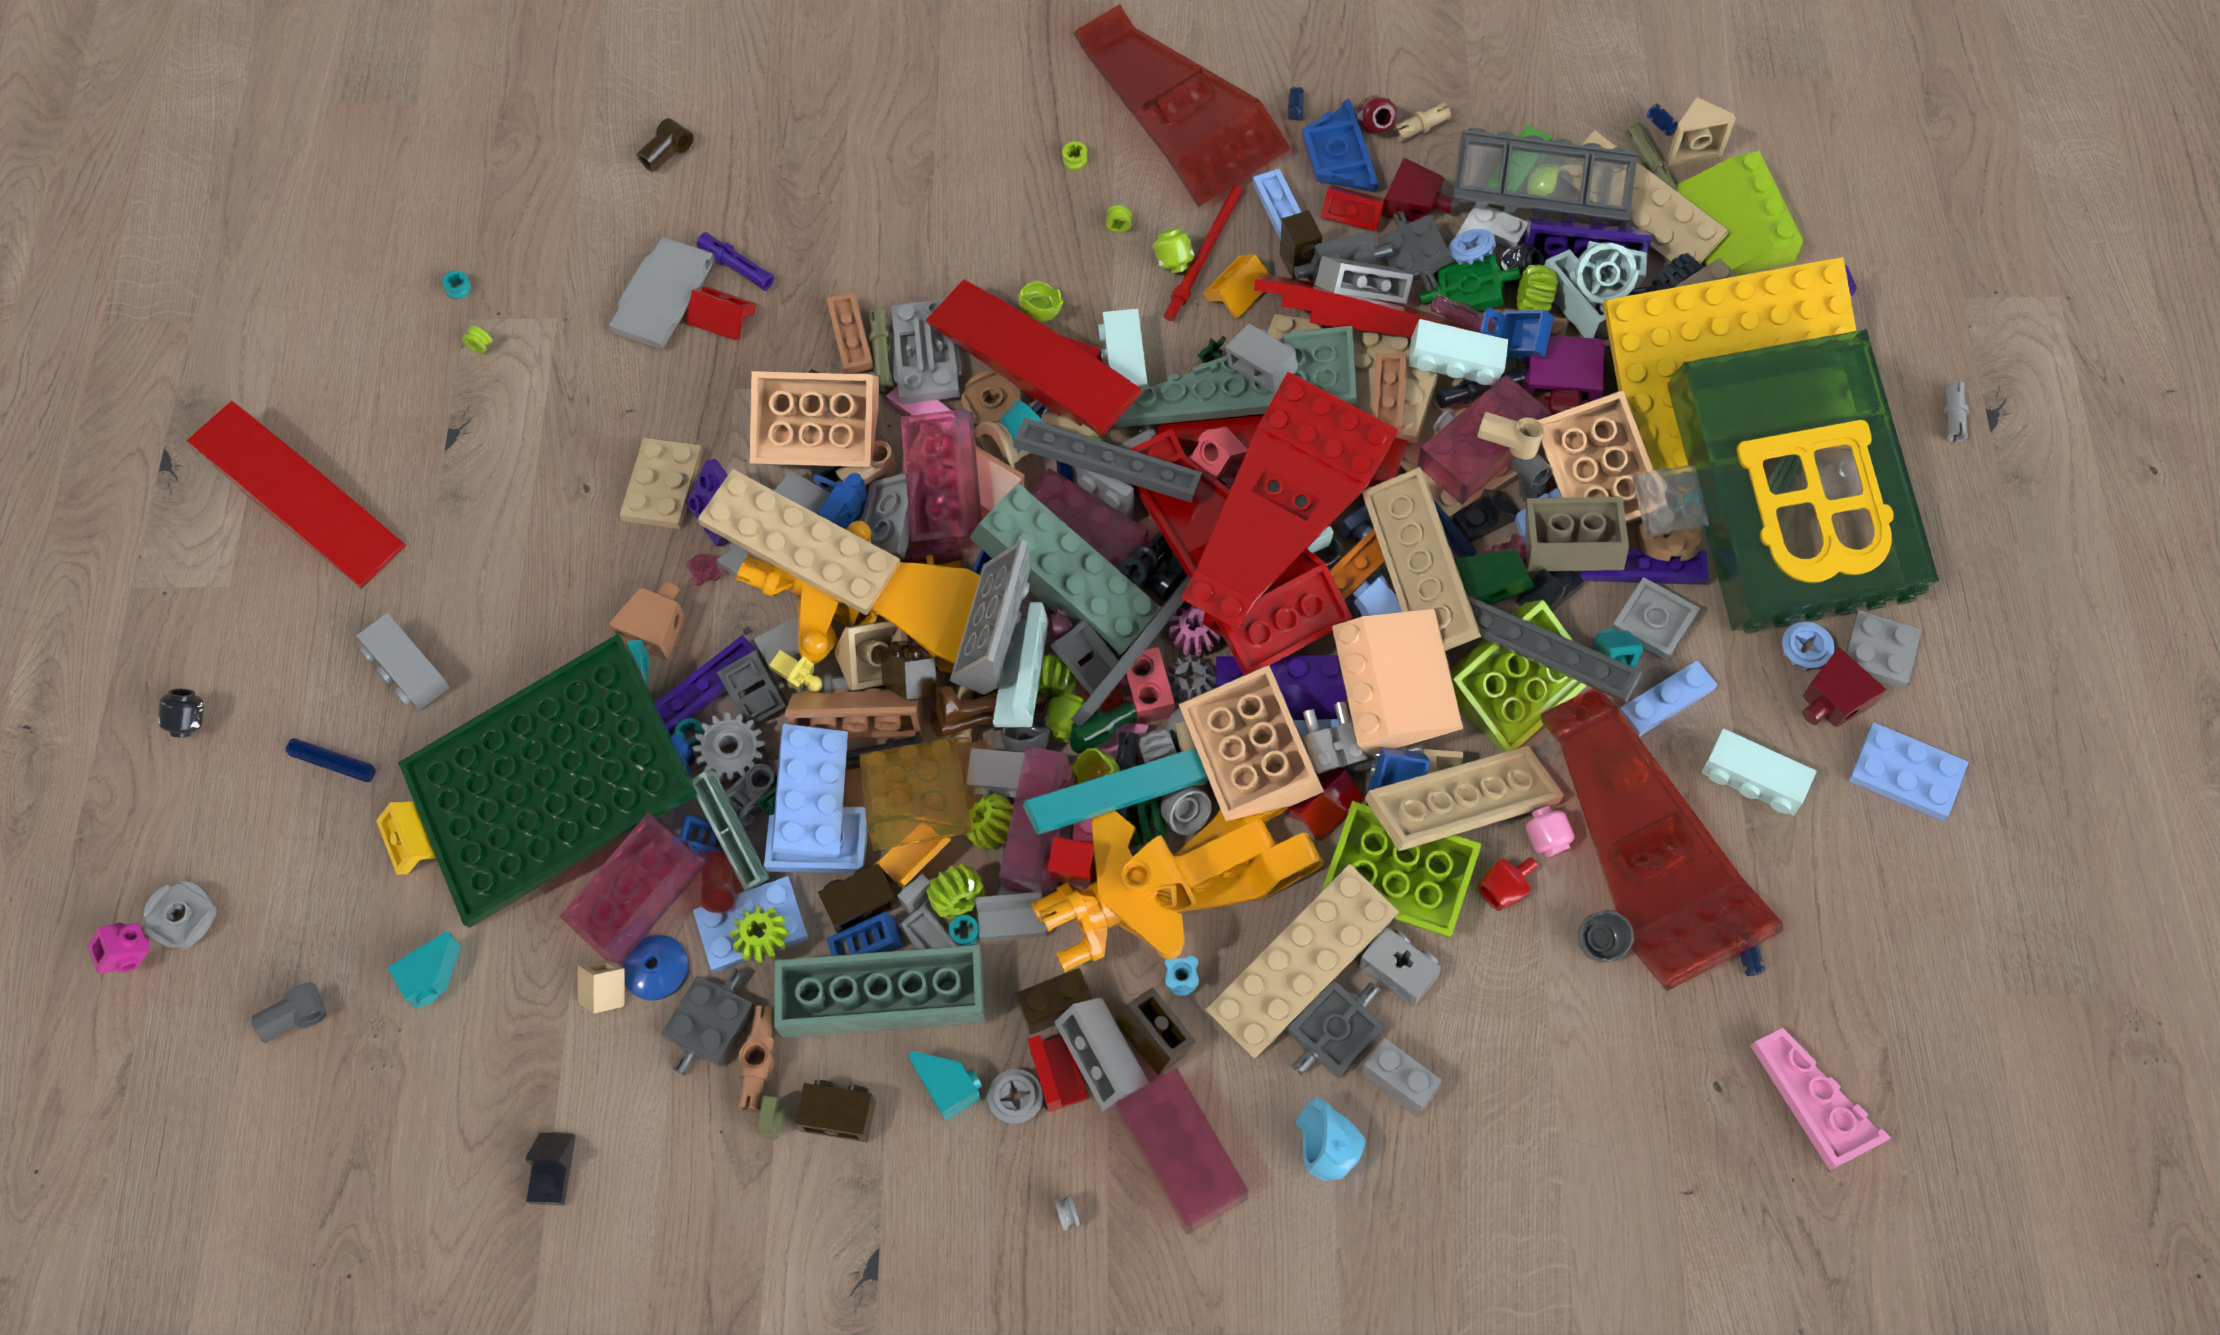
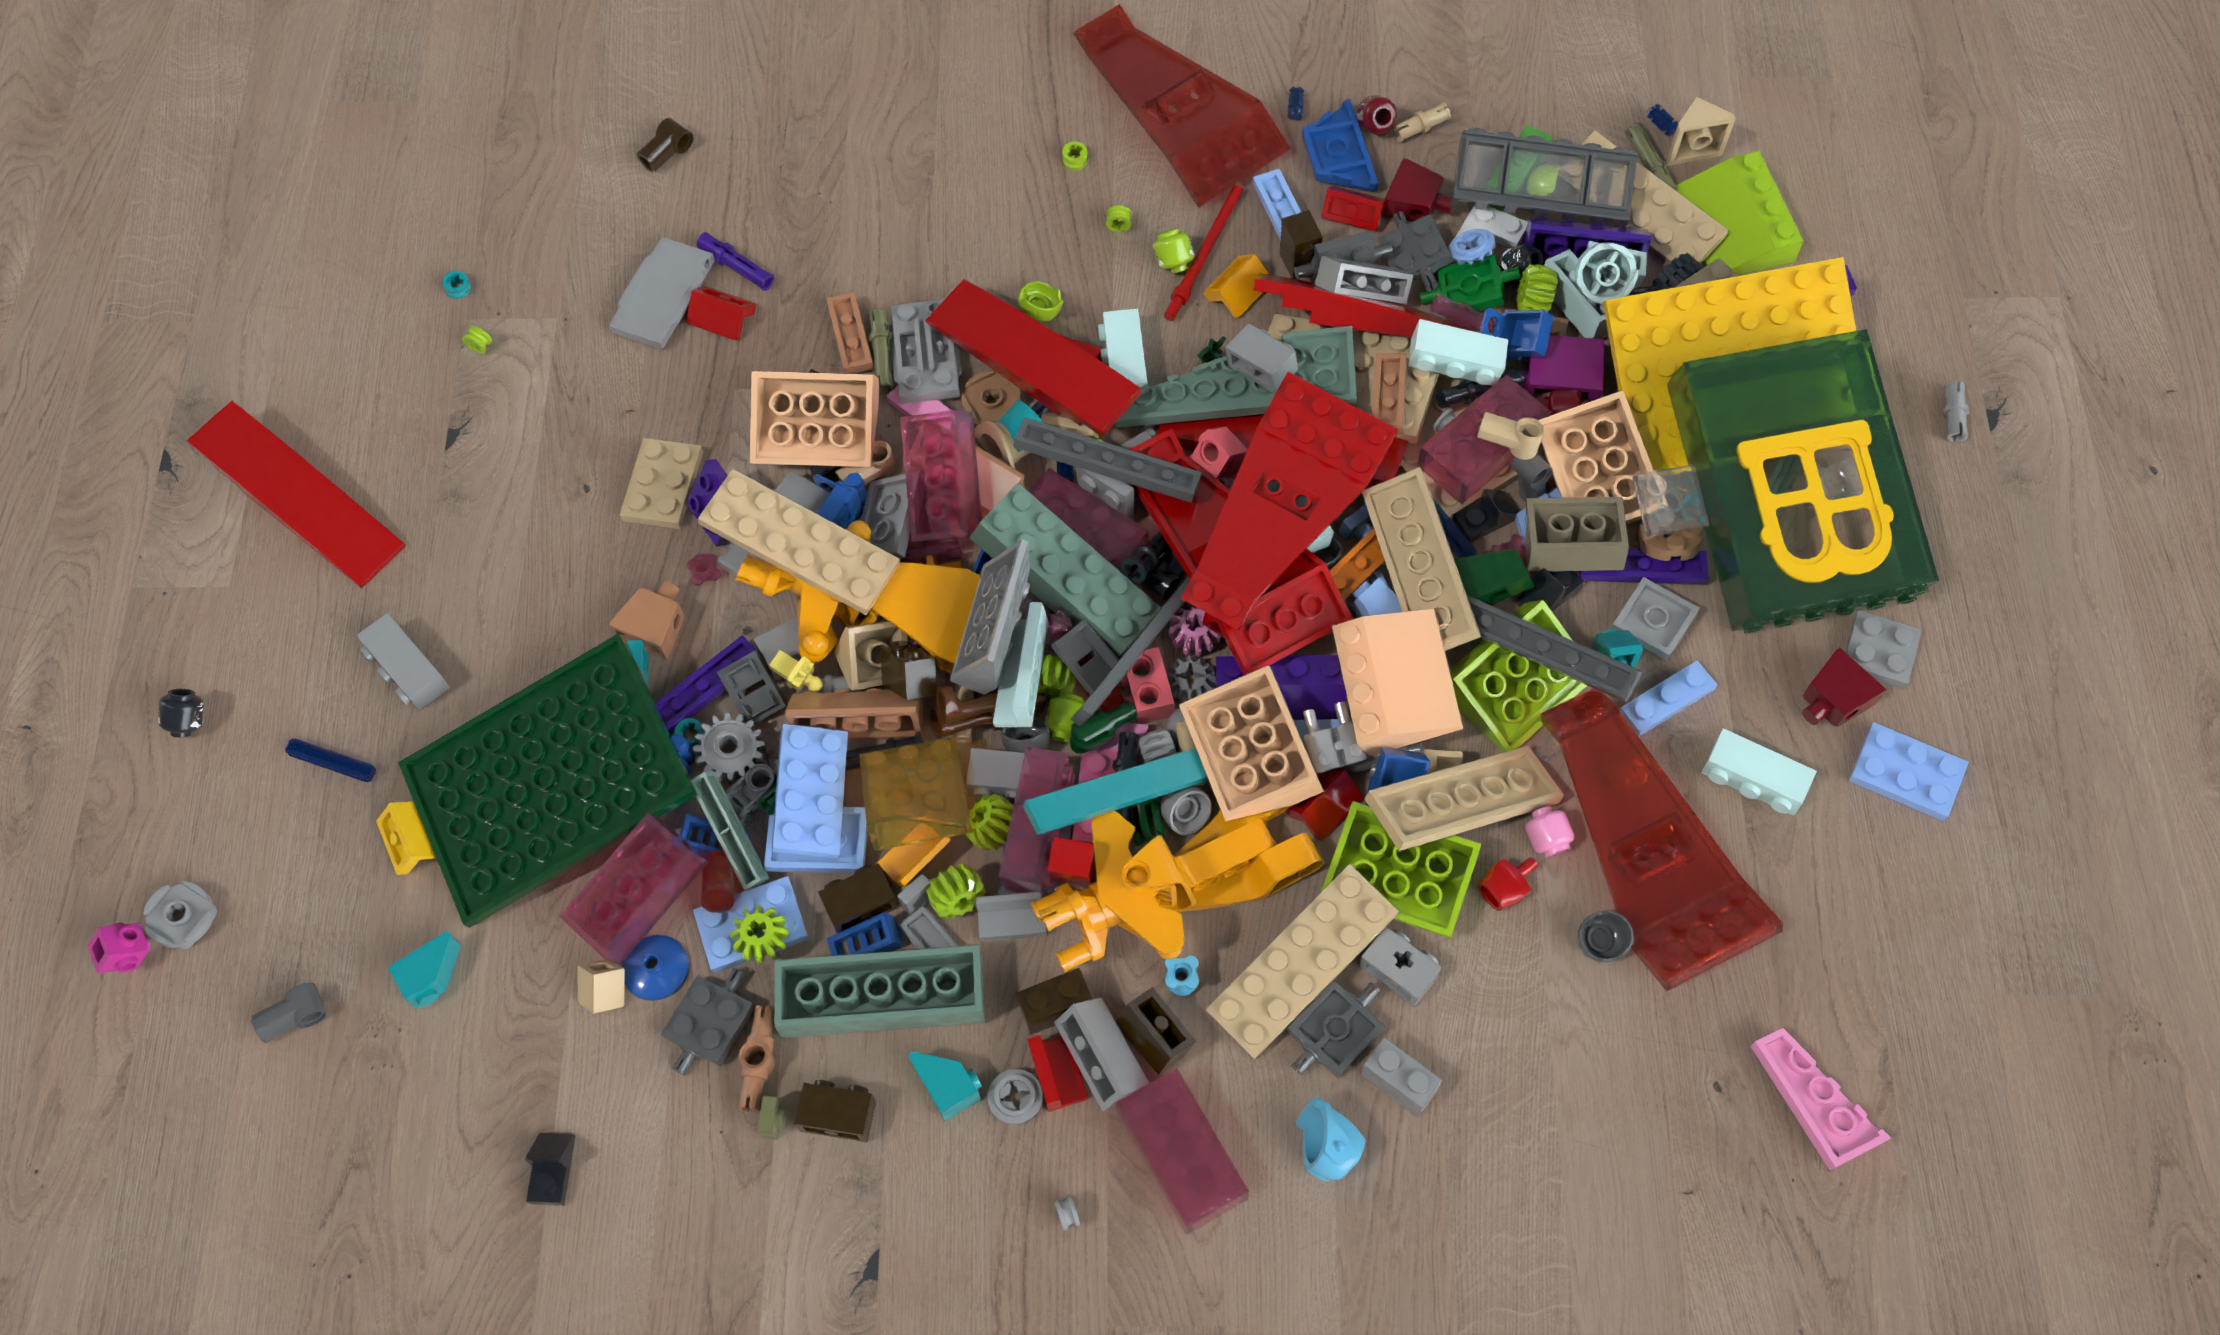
teal bush [949,915,979,946] -> none
lime hair [1072,748,1120,785] -> none
dark blue piece [1736,933,1765,976] -> none
light blue gear [1781,622,1834,670] -> none

